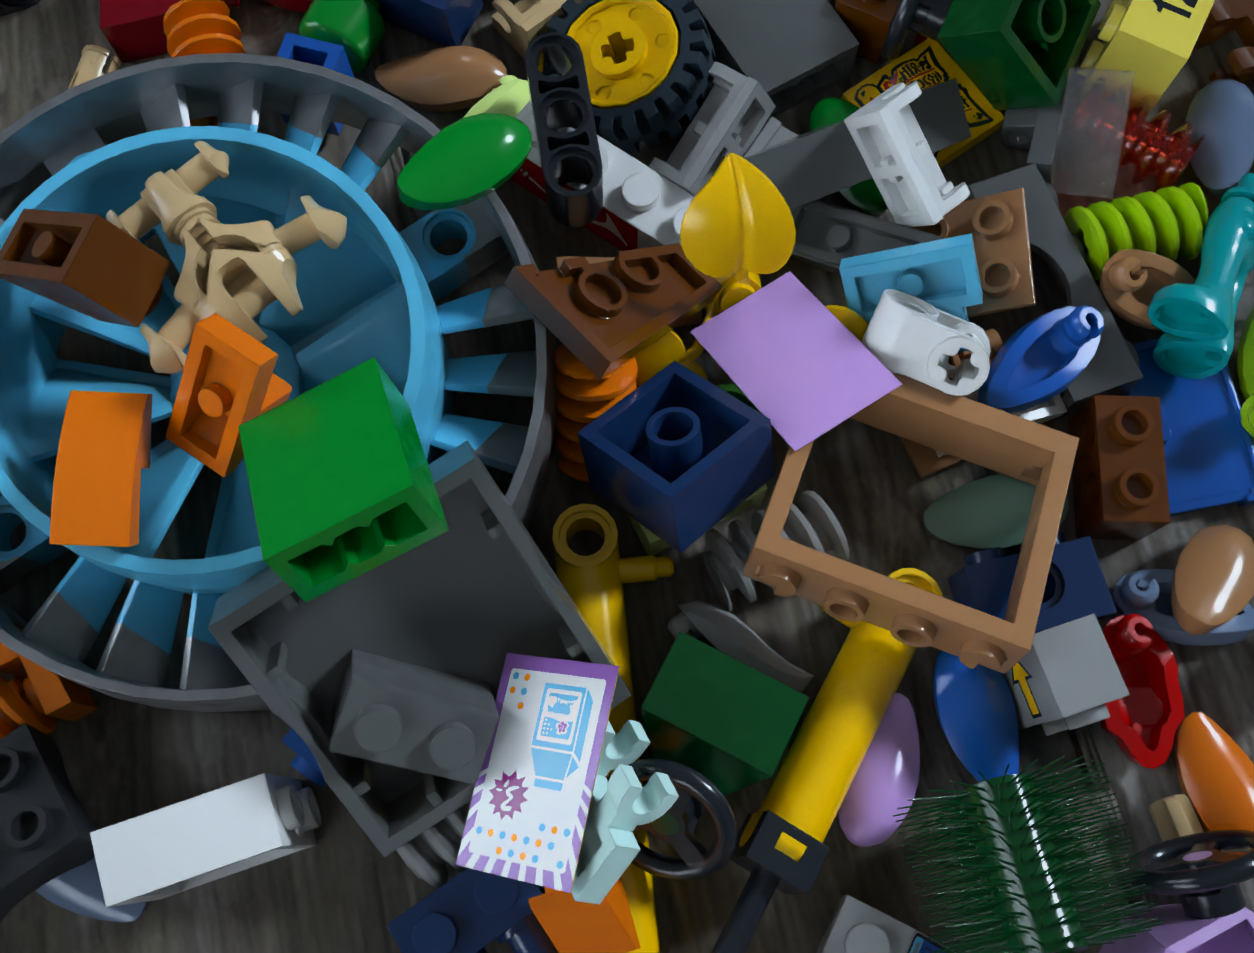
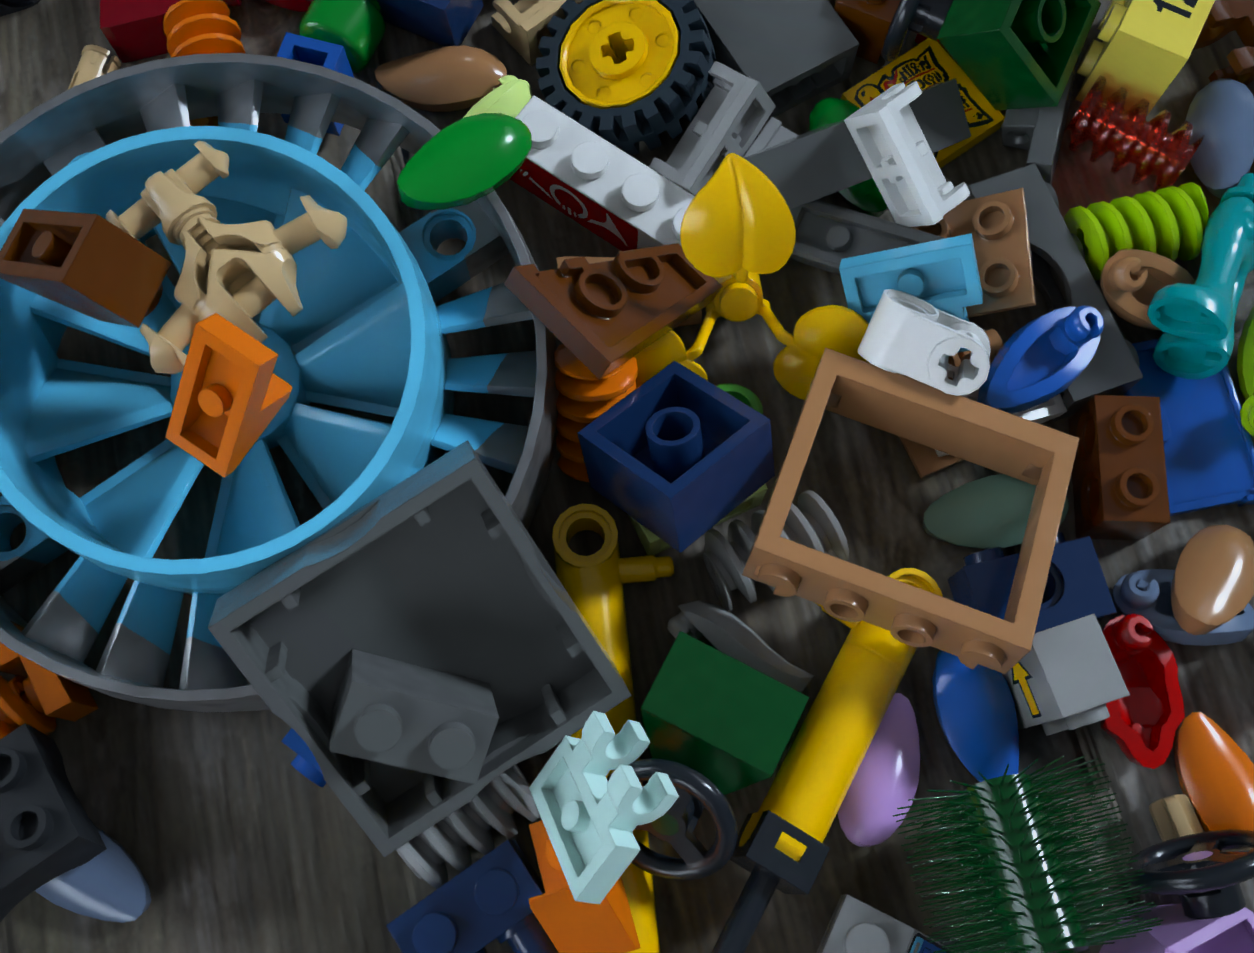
orange slope [49,390,152,547] -> none
white window [90,773,321,907] -> none
green brick [238,357,449,602] -> none
sticker [456,653,620,893] -> none
black beam [525,32,603,227] -> none
lavender sticker [690,271,902,452] -> none
clear tile [1051,67,1136,199] -> none

